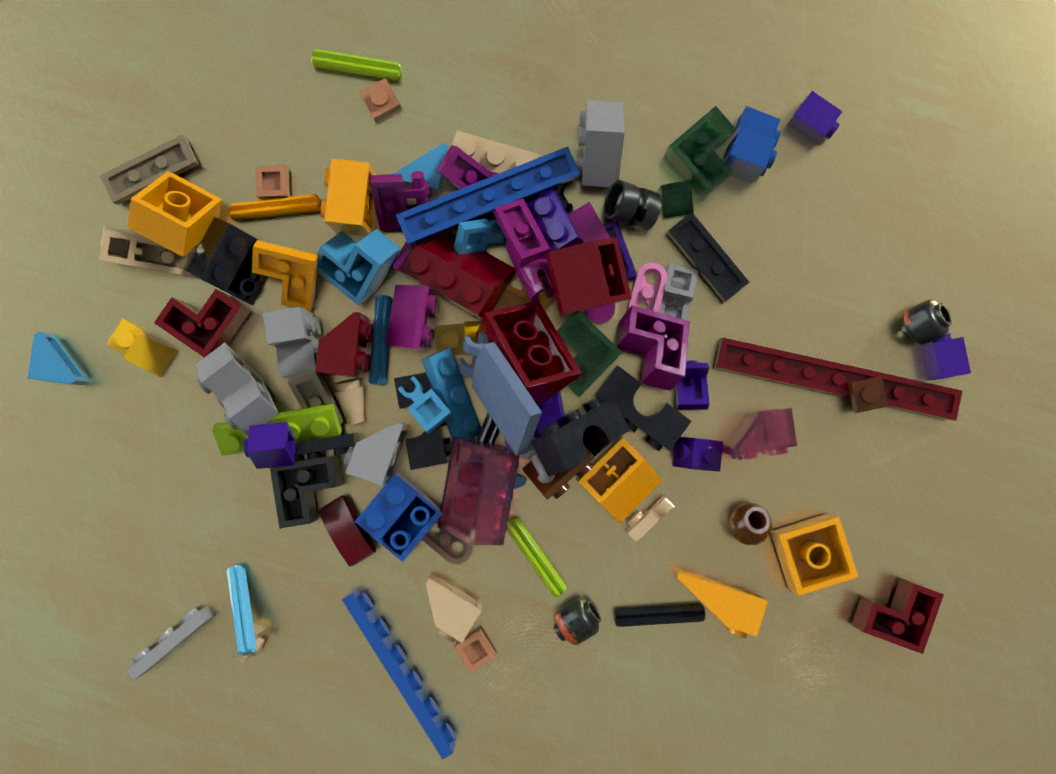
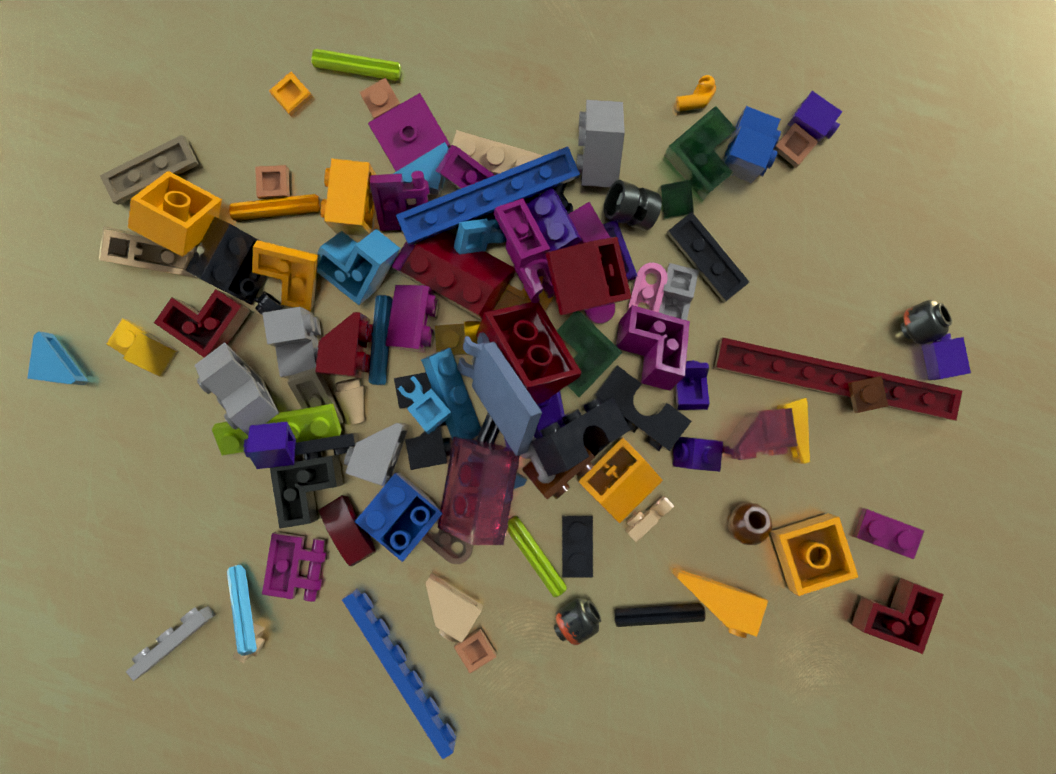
none -> black plate [254,291,284,315]
none -> magenta plate [262,532,327,602]
none -> light orange tile [269,71,313,116]
none -> magenta plate [368,93,451,172]
none -> black plate [562,515,593,578]
none -> light orange arm [676,75,716,112]
none -> nougat plate [774,123,818,168]
none -> yellow slope [777,398,810,464]
none -> magenta plate [853,508,924,559]

